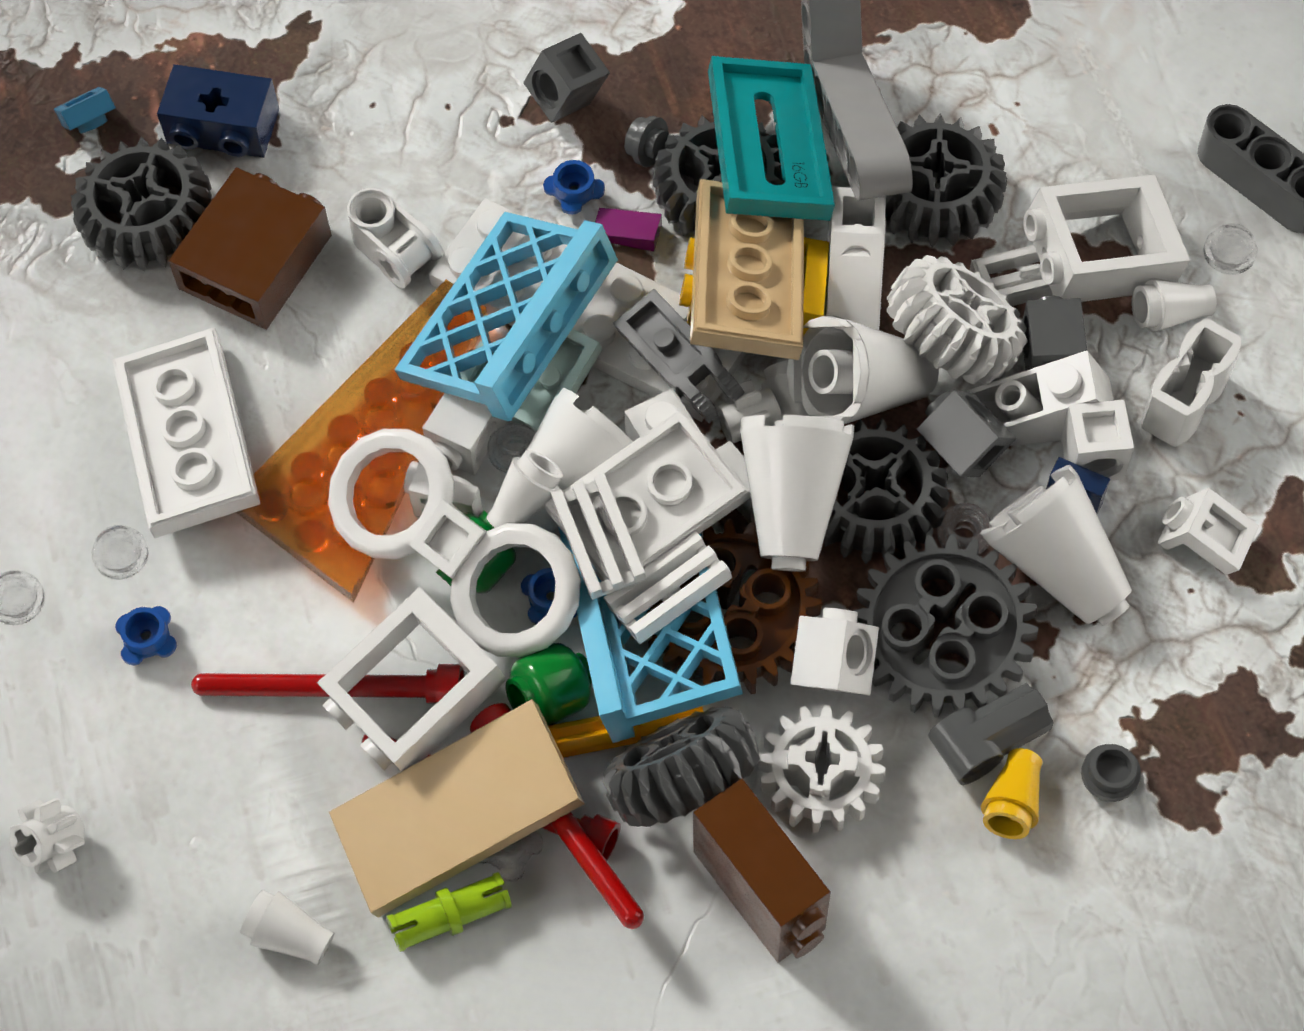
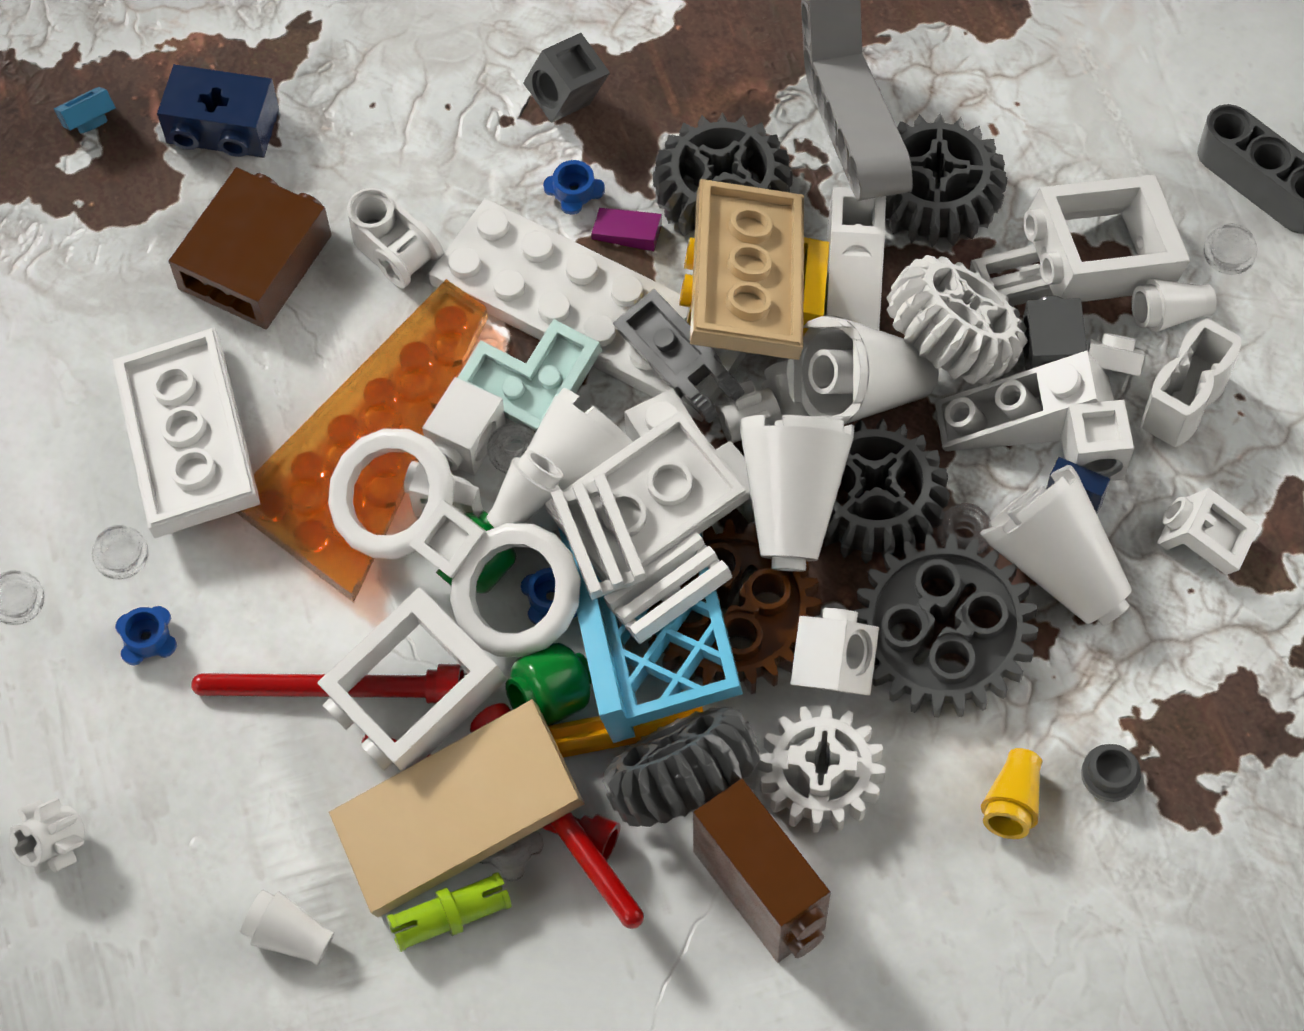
dark grey gear [71,136,213,272] -> none
medium azure fence [394,212,618,422] -> none
dark grey plate [625,116,670,167] -> none
teal piece [708,56,835,221] -> none
brick [917,390,1016,478] -> none
dark grey piece [928,683,1054,785] -> none
none -> white plate [1088,333,1145,376]

